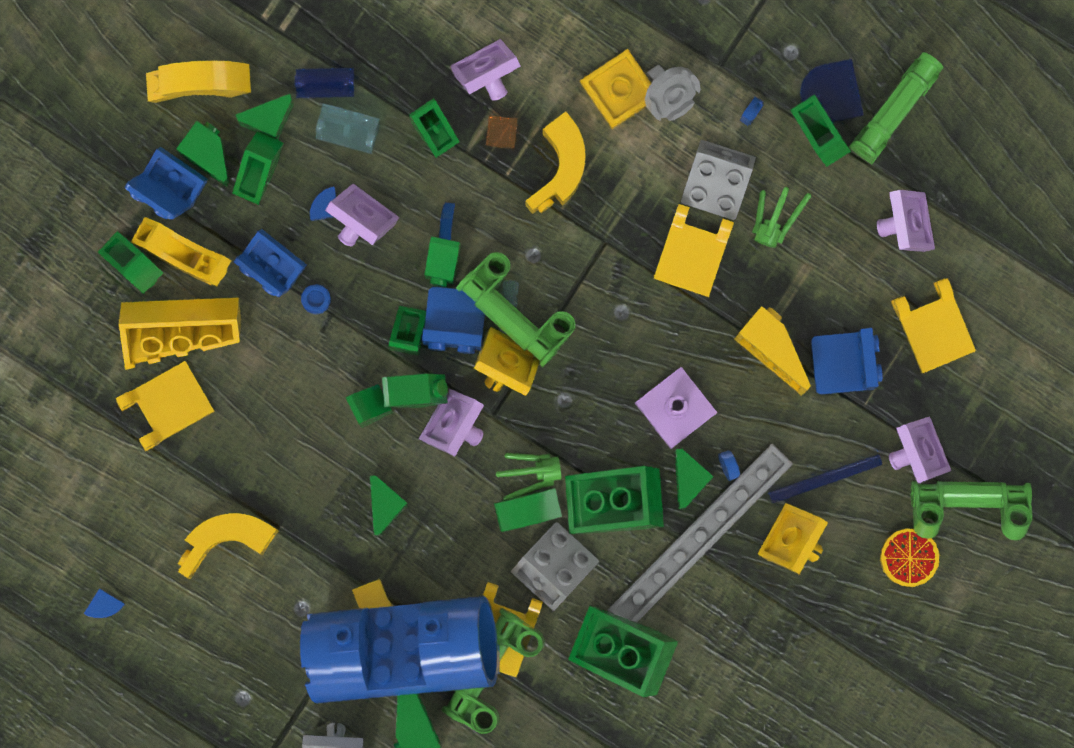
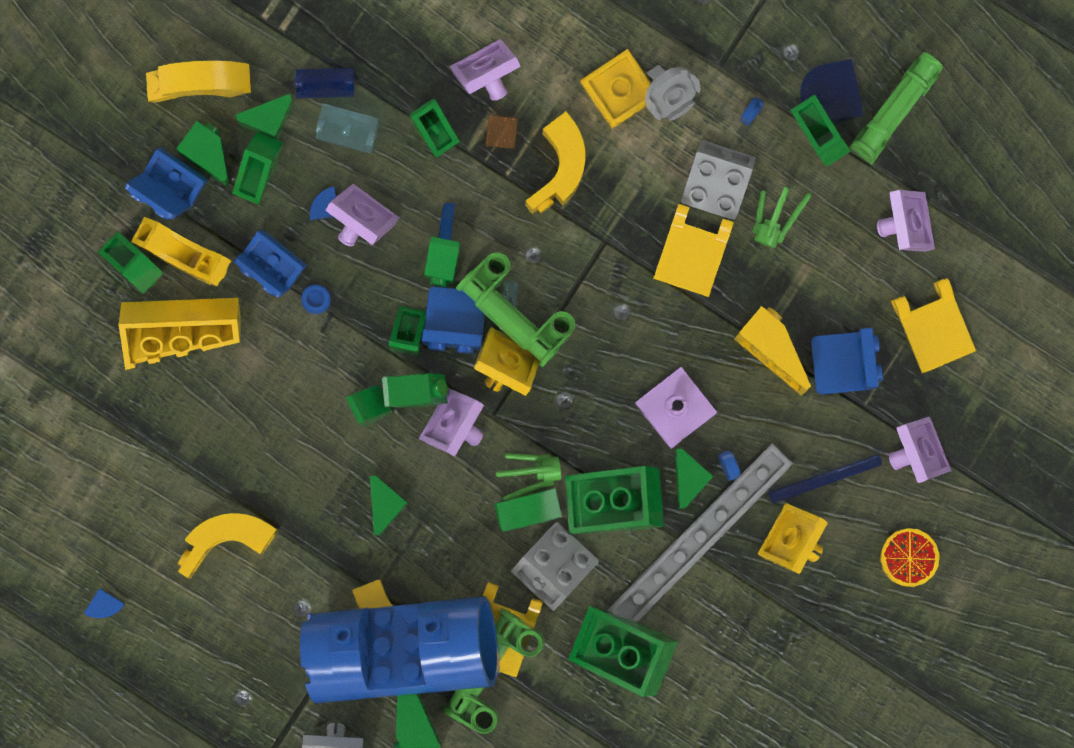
yellow flag [116,361,214,452] -> none
bright green piece [910,481,1033,540] -> none

